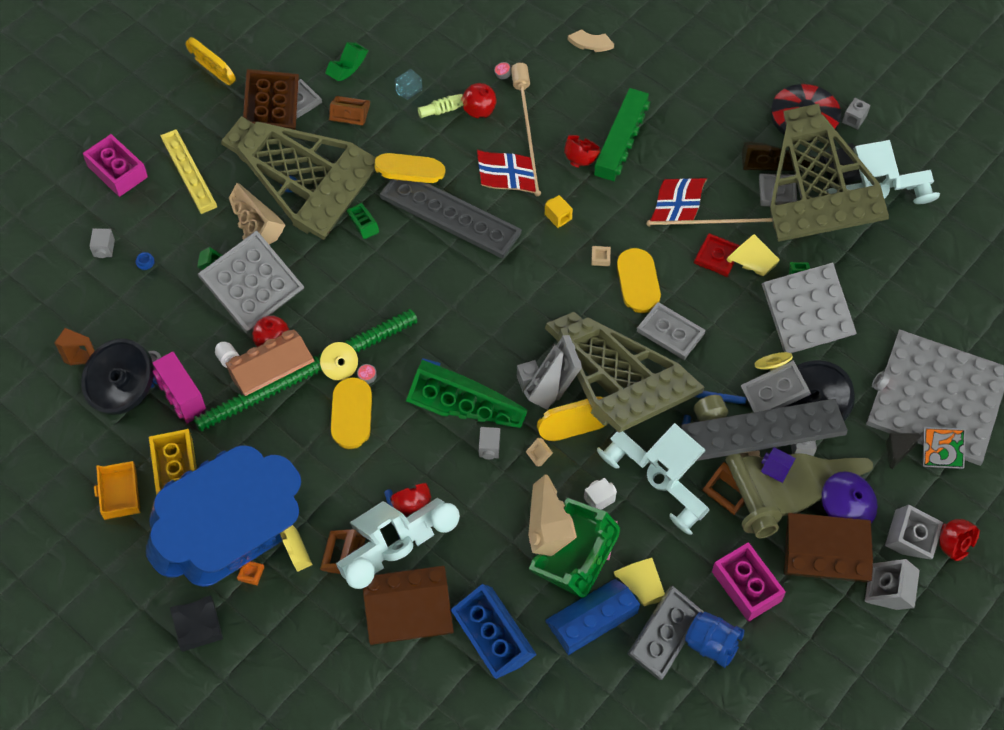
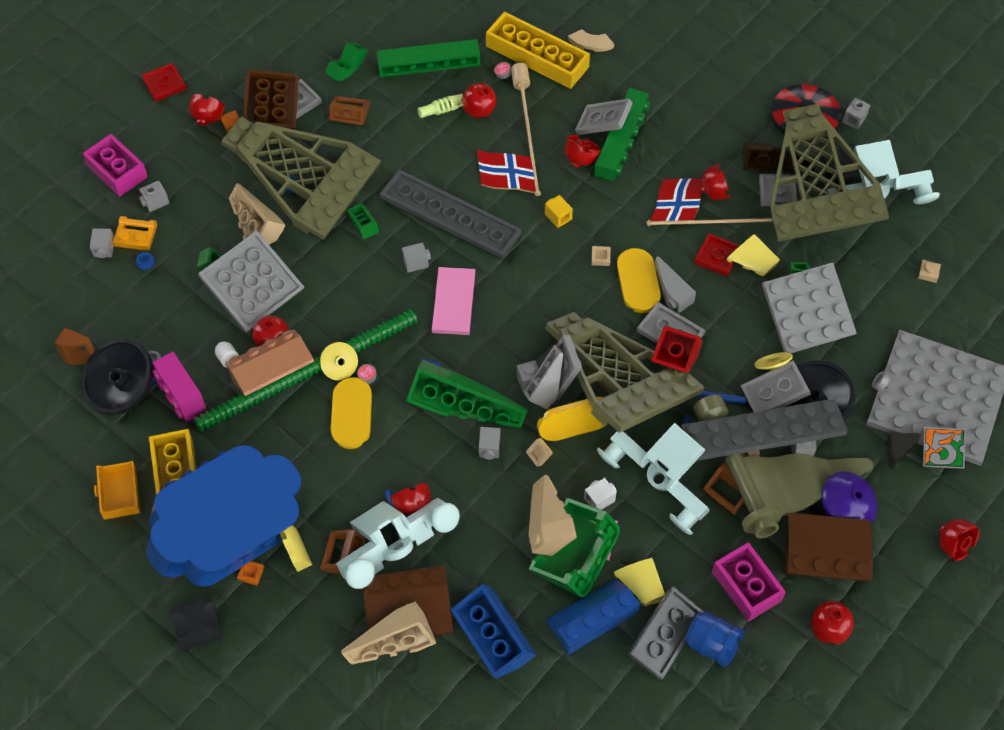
light yellow tile [160,129,217,214] -> none
yellow tile [185,37,236,85] -> none
yellow tile [374,153,445,183] -> none
clear light blue brick [395,69,422,100] -> none
dark purple brick [761,447,796,483] -> none
light grey slope [865,559,920,610] -> none
light grey slope [885,505,943,560] -> none
none -> light orange plate [113,216,157,251]
none -> light grey brick [139,181,170,212]
none -> red tile [141,63,187,102]
none -> red cylinder [189,94,225,126]
none -> orange tile [220,110,240,132]
none -> tan wedge [341,602,436,665]
none -> green brick [376,39,480,77]
none -> light grey brick [402,243,431,273]
none -> bright pink tile [432,267,475,335]
none -> yellow brick [486,12,590,89]
none -> light grey plate [575,98,633,135]
none -> red slope [651,325,703,374]
none -> light grey slope [655,256,696,314]
none -> red cylinder [699,163,731,201]
none -> red cylinder [811,601,854,645]
none -> tan plate [918,260,941,283]

